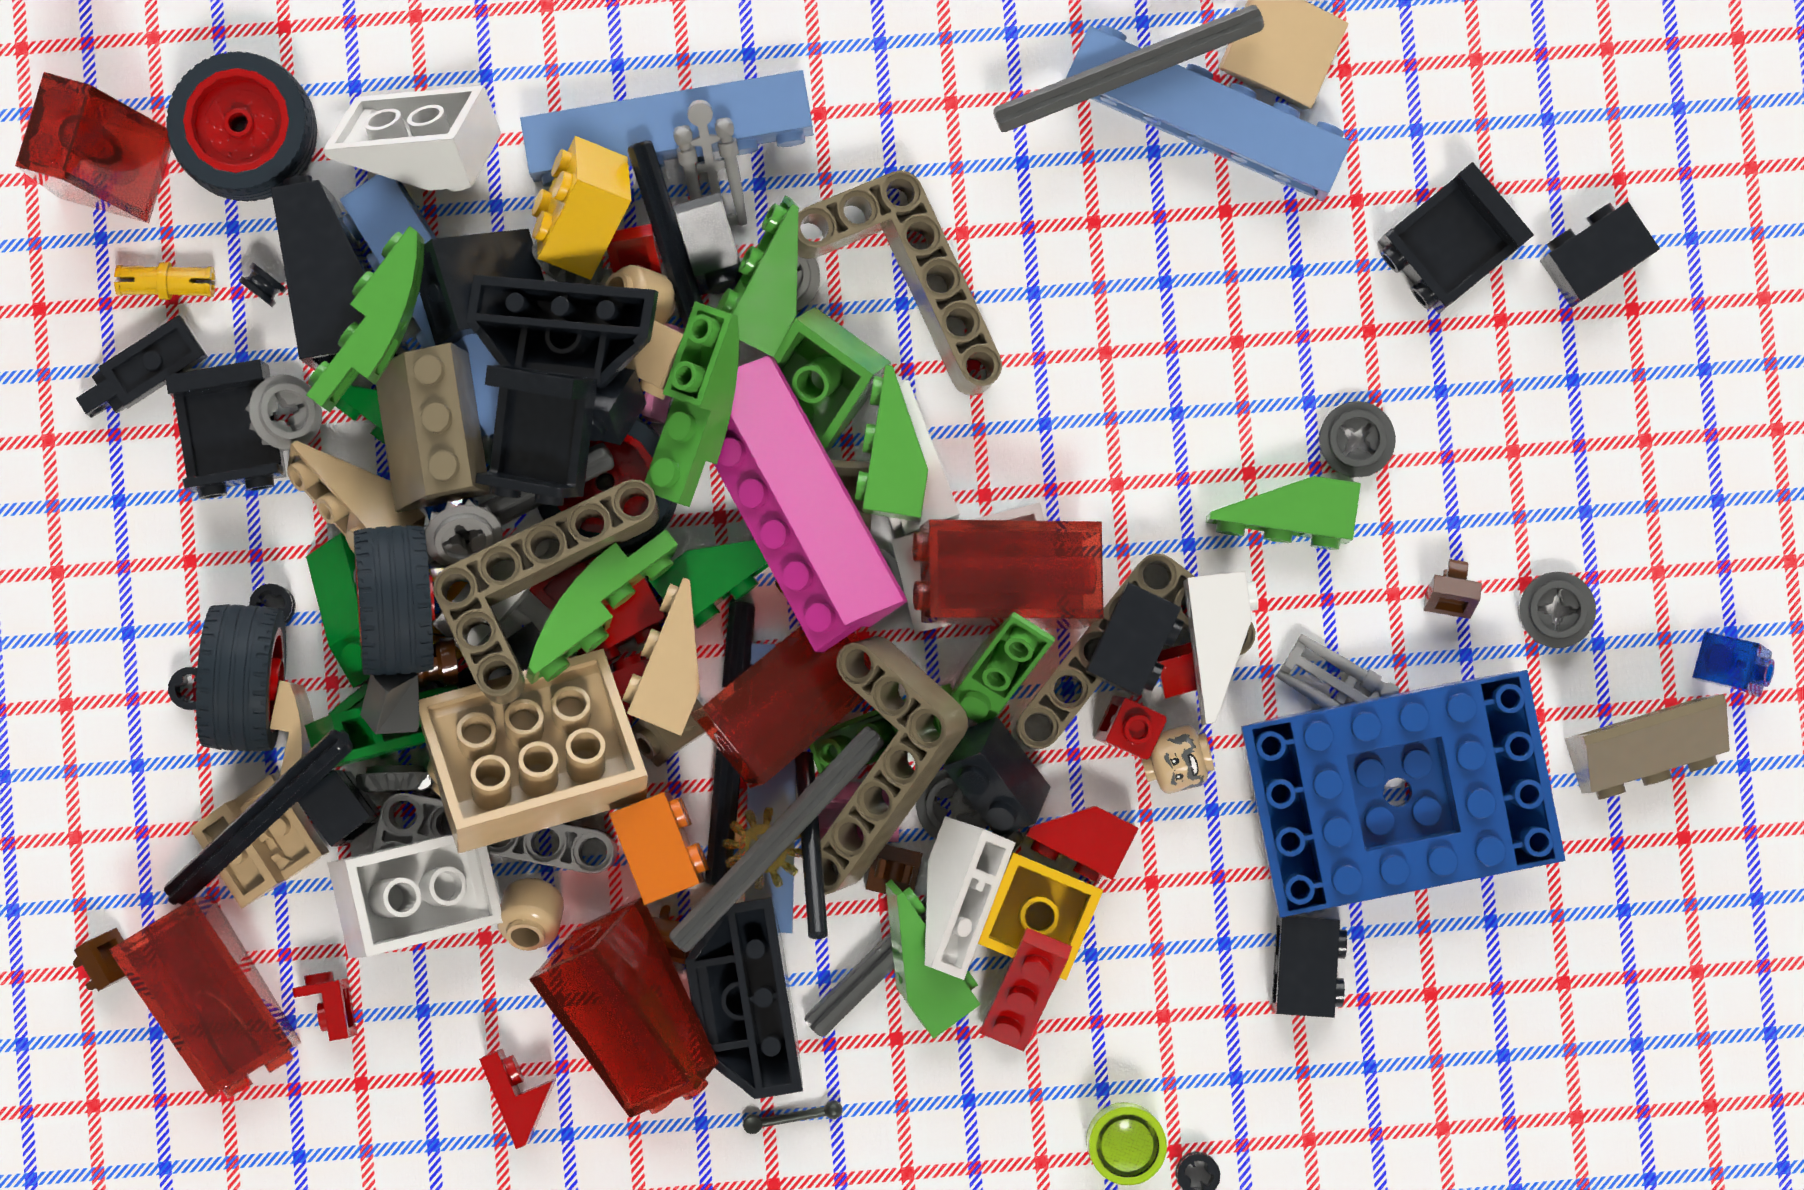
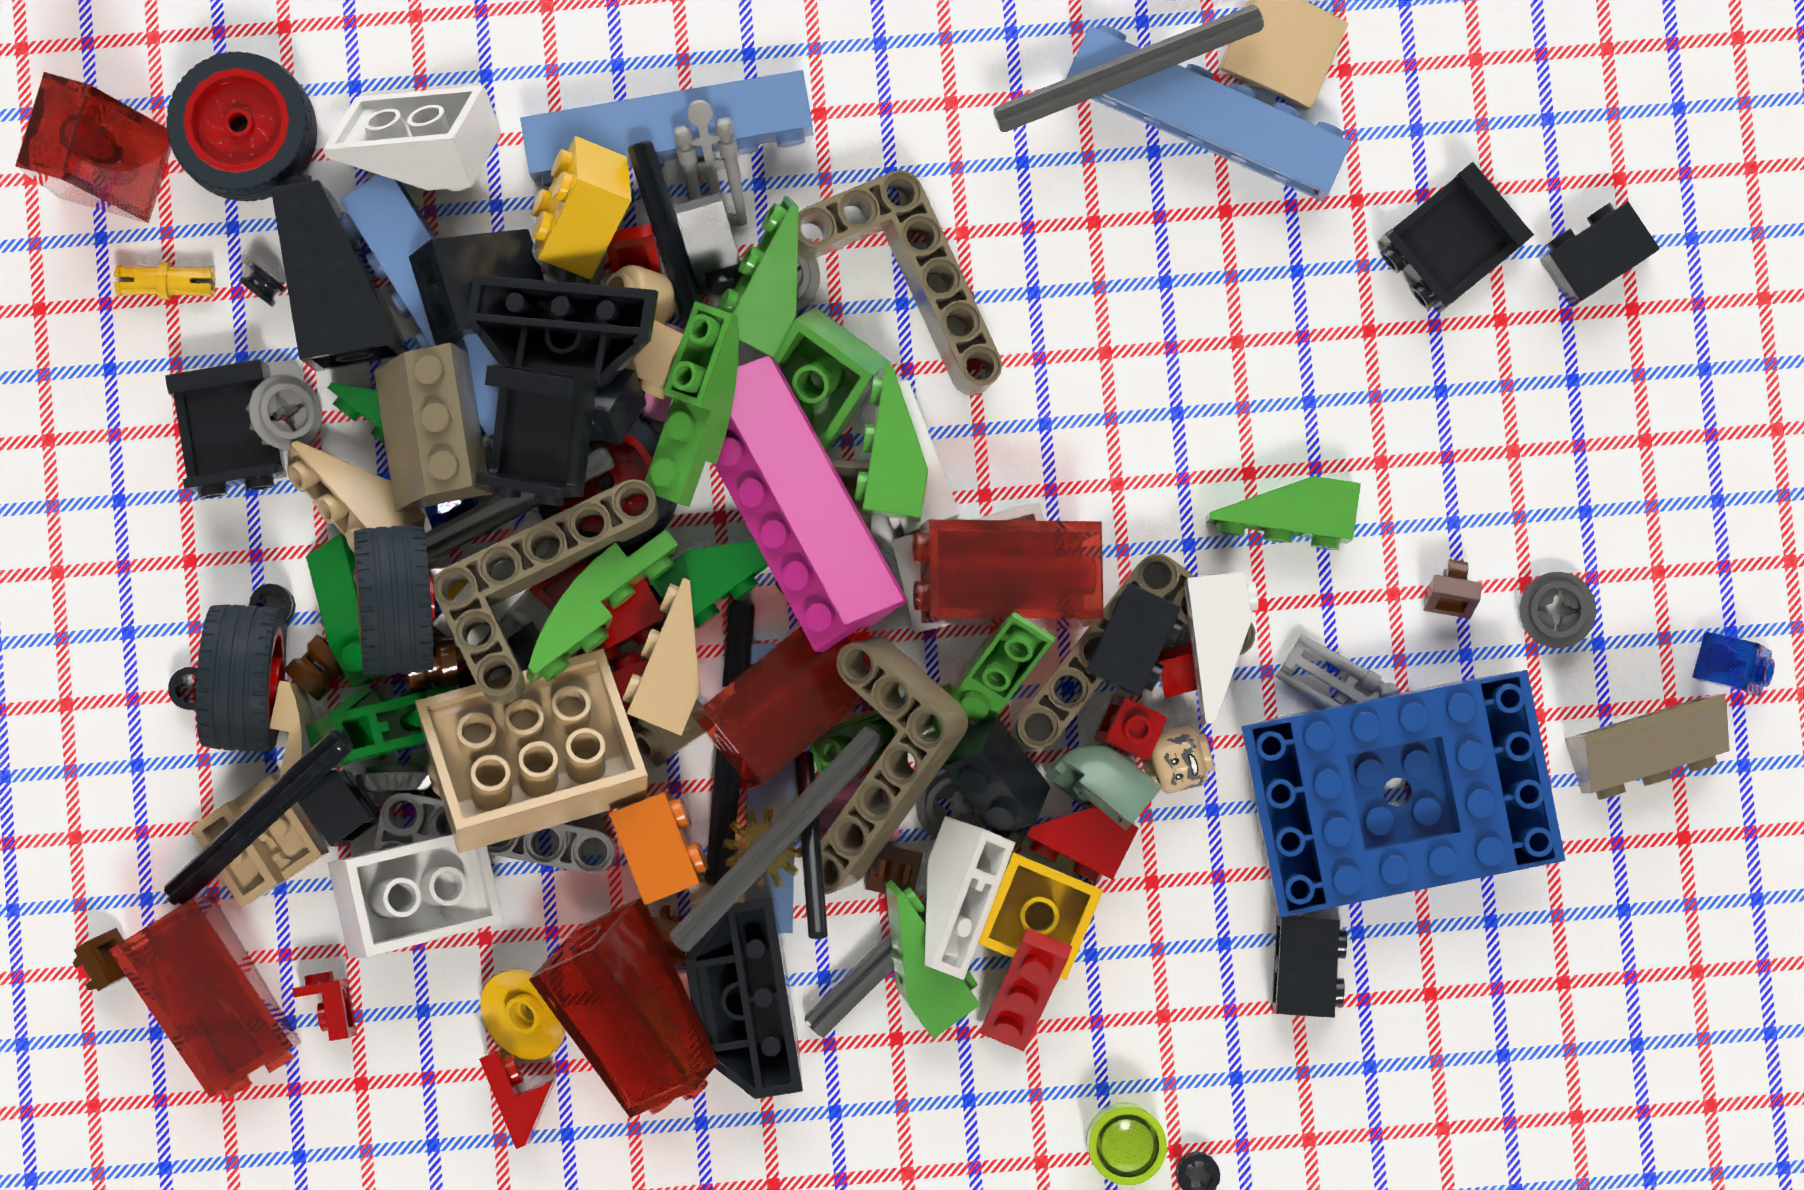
black hinge [76,315,208,418] -> none
bright green slope [306,226,424,412] -> none
dark grey slope [360,672,420,734] -> none
light grey gear [424,499,503,567] -> none
tan head [497,878,564,951] -> none
pearl dark grey hinge [743,1100,843,1134] -> none
dark grey gear [1319,401,1396,478] -> none
none -> reddish brown wheel [284,634,345,701]
none -> yellow dish [480,969,566,1060]
none -> sand green brick [1045,745,1162,831]

